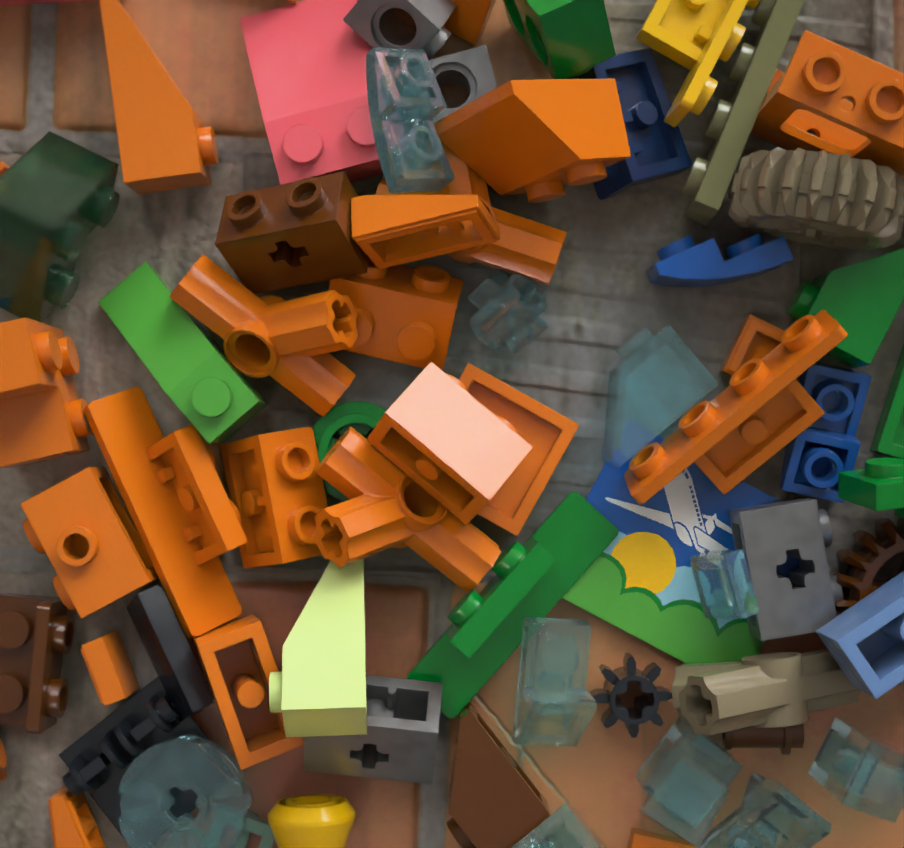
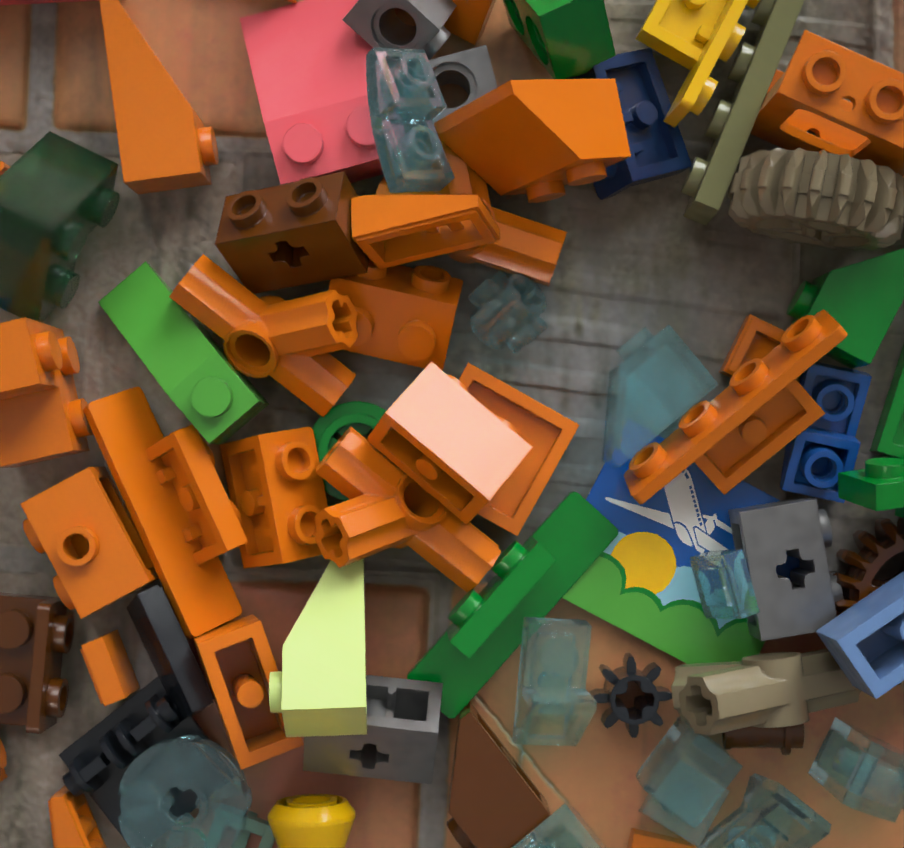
blue slope [646,233,794,287] -> none

